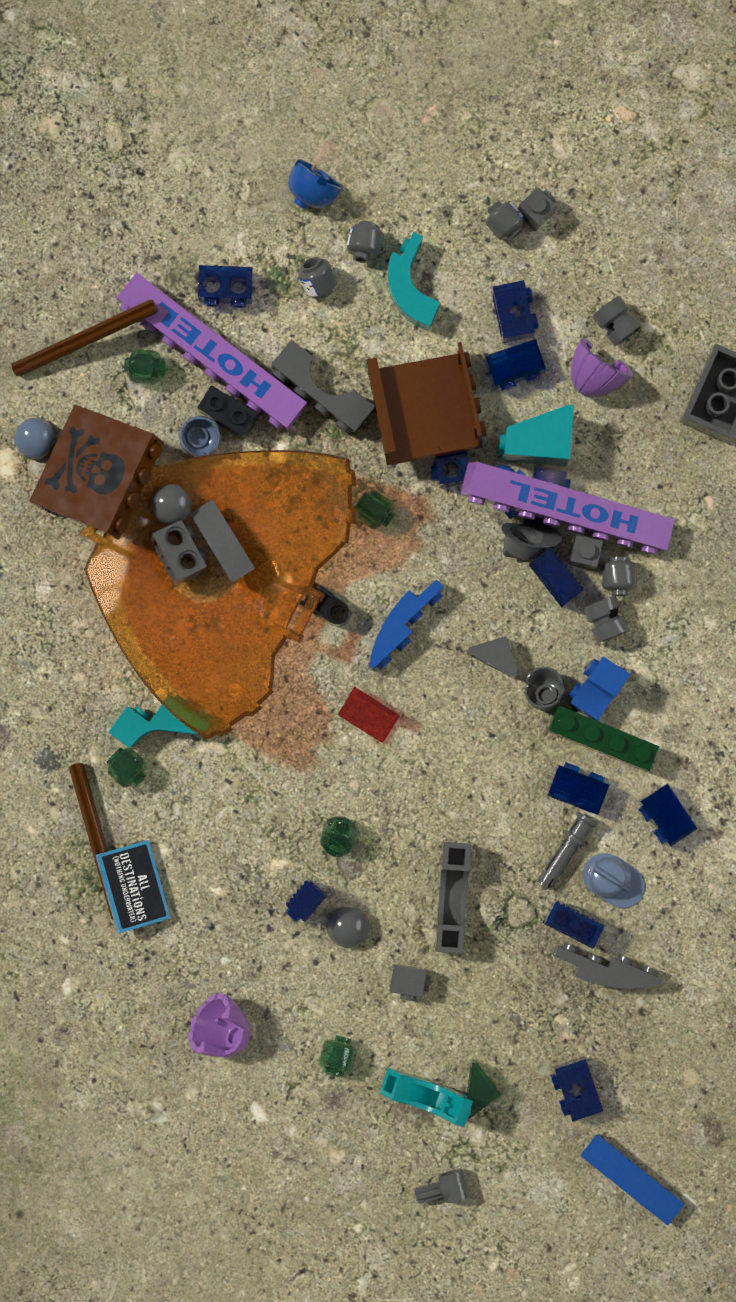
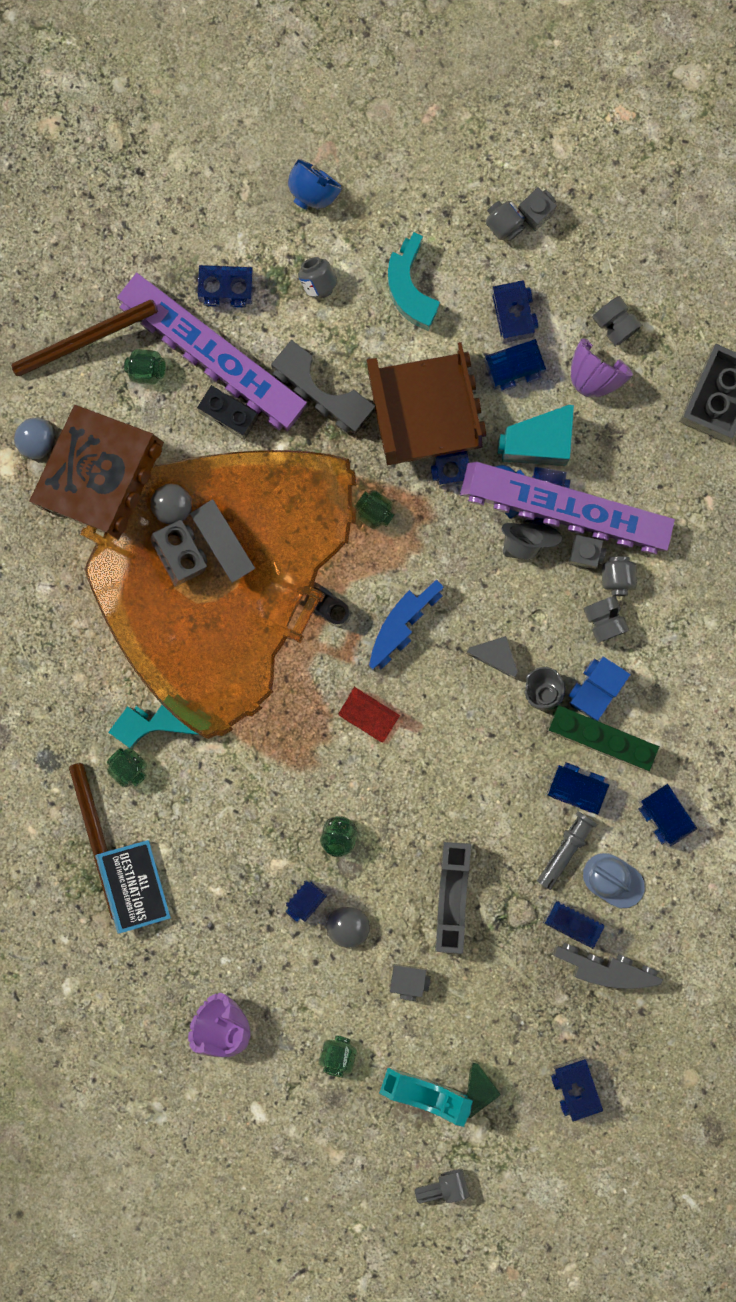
sand blue hair [179,416,221,457] -> none
dark grey head [346,221,384,263] -> none
clear blue brick [529,548,584,608] -> none
blue slope [580,1134,685,1226] -> none

